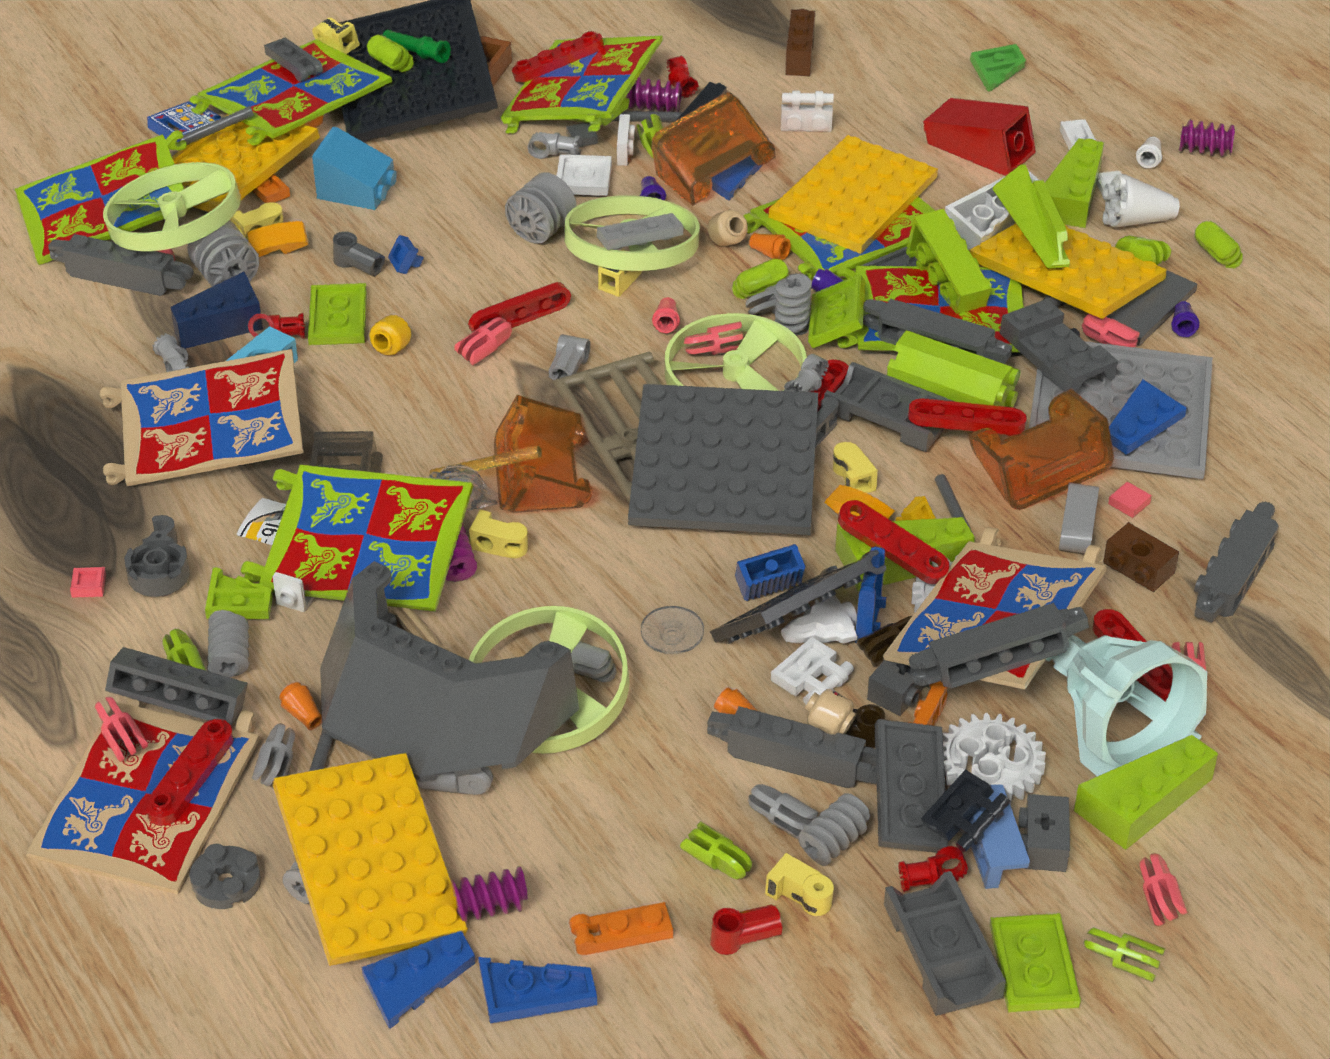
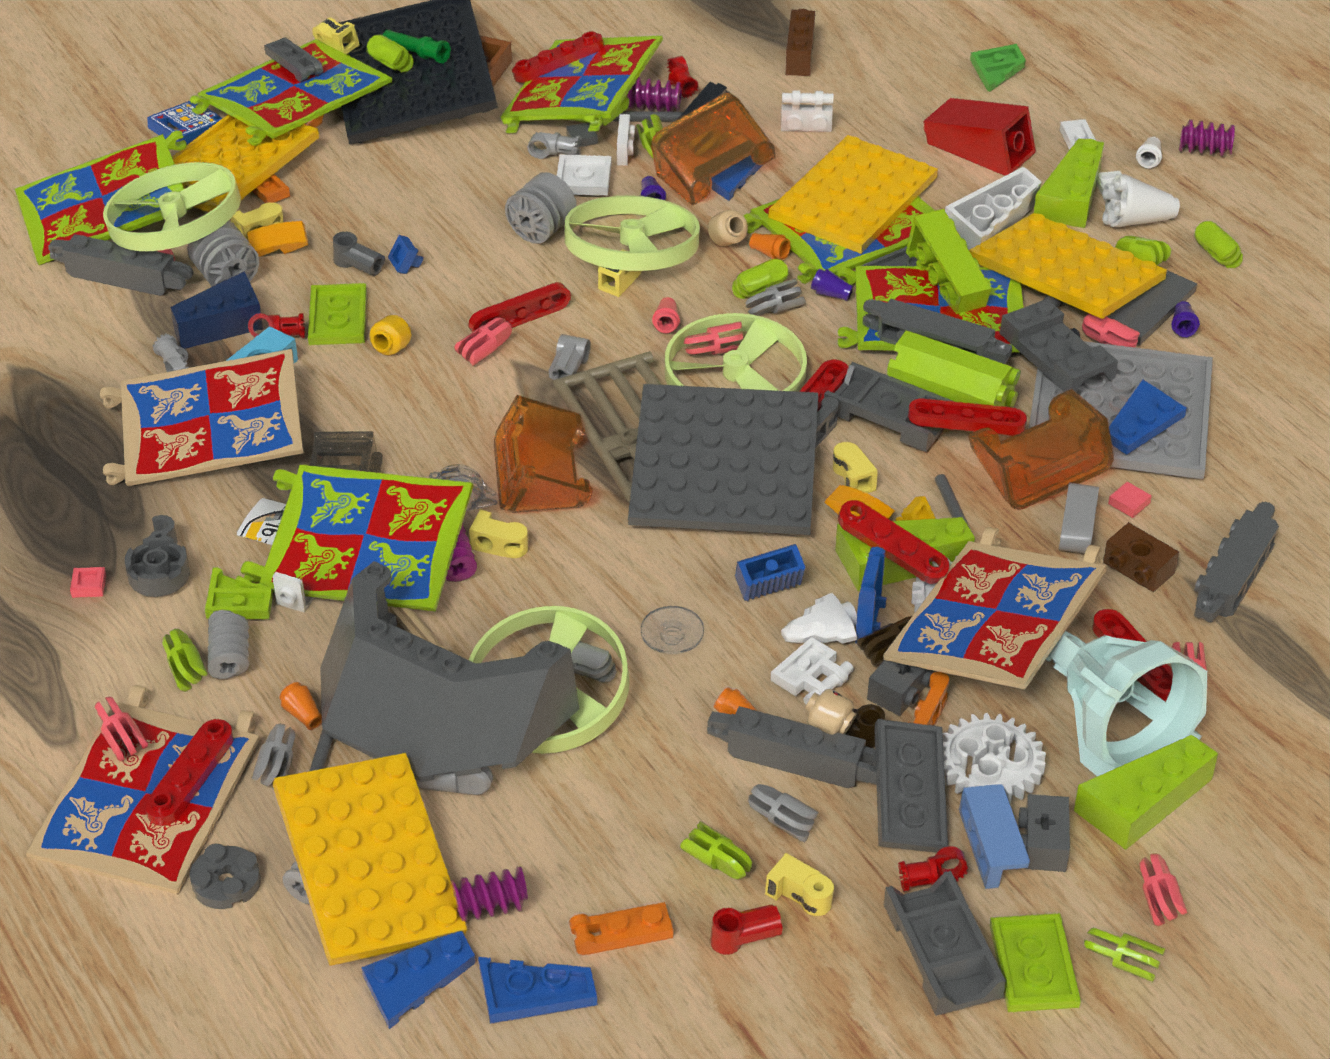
dark grey brick [105,647,248,726] -> none
dark grey bar [180,106,254,145] -> none
dark azure slope [312,127,397,210] -> none
clear yellow bar [430,445,542,479] -> none
light grey plate [597,213,683,250] -> none
black plate [710,550,887,644] -> none
light grey piece [775,273,811,335] -> none
light grey connector [784,353,828,392] -> none
light grey piece [798,793,870,866] -> none
lime tile [808,274,865,349] -> none
dark grey hinge [909,603,1089,688] -> none
black plate [921,769,1011,853] -> none
lime wedge [993,164,1070,268] -> none

